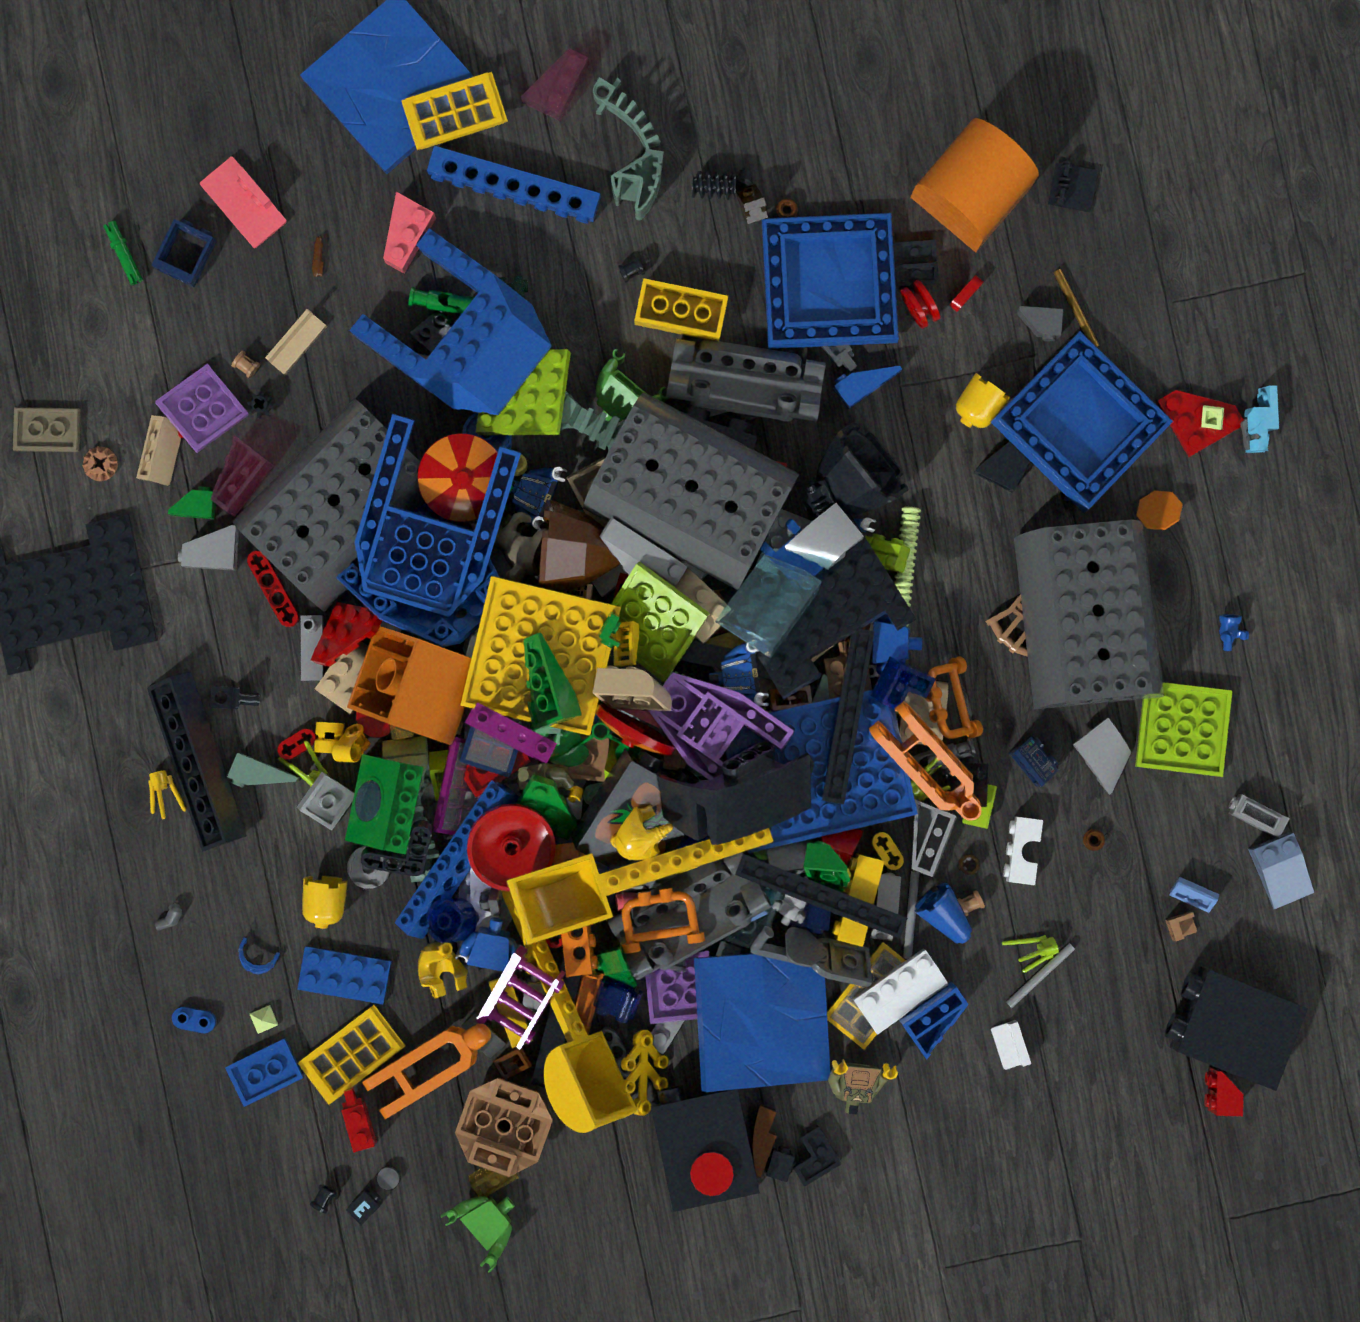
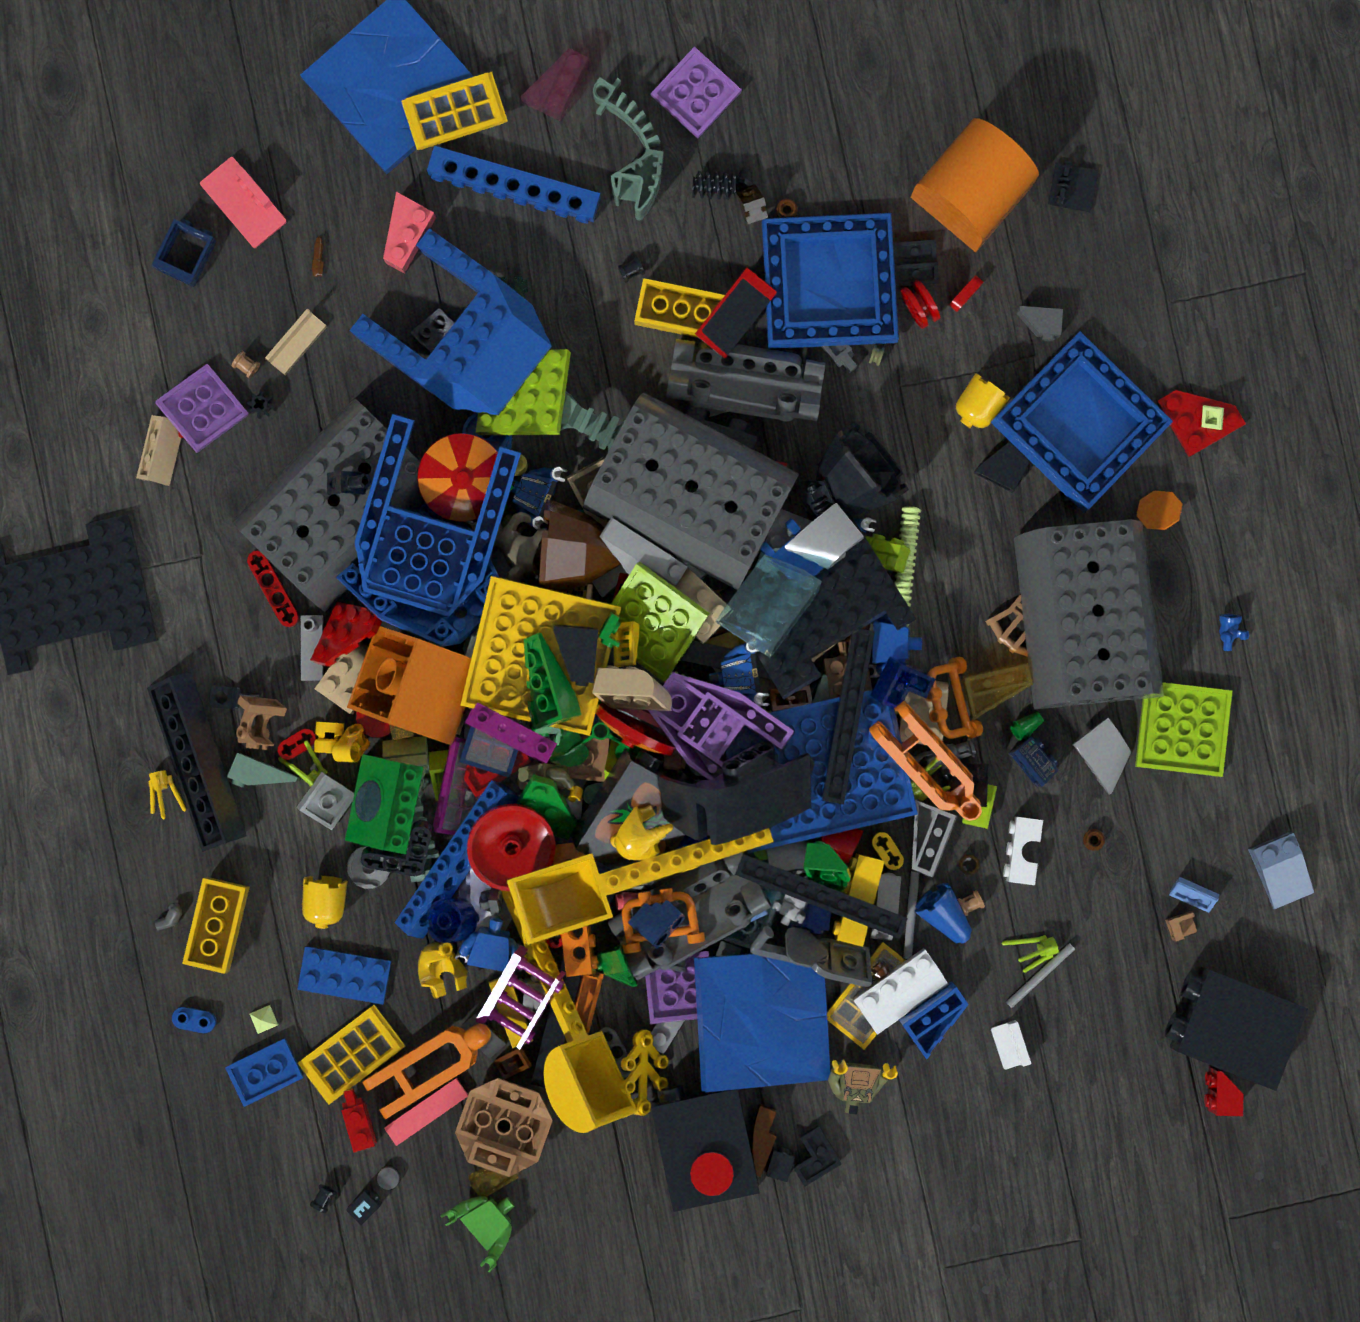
dark tan tile [13,407,81,452] -> none
nougat gear [82,446,118,481] -> none
green pin [103,221,143,286] -> none
green slope [168,487,217,519] -> none
light grey slope [178,525,239,571] -> none
clear pink wedge [211,435,274,517] -> none
blue helmet [238,937,280,974] -> none
green piece [409,286,474,314] -> none
clear blue brick [593,978,643,1023] -> none
bright green torso [596,349,669,422] -> none
blue slope [833,366,902,409] -> none
pearl gold bar [1054,269,1100,347] -> none
light grey window [1229,794,1290,838] -> none
medium azure plate [1240,386,1279,453] -> none
none -> yellow brick [182,877,250,974]
none -> medium nougat tile [236,695,287,750]
none -> black bracket [327,471,371,495]
none -> coral tile [384,1077,468,1146]
none -> black slope [553,624,598,686]
none -> dark blue piece [628,900,685,949]
none -> medium lavender plate [651,47,742,138]
none -> black sticker [695,268,777,358]
none -> olive bush [869,345,885,366]
none -> reddish brown plate [871,962,890,982]
none -> clear yellow wedge [961,662,1033,720]
none -> green cone [1010,711,1044,741]

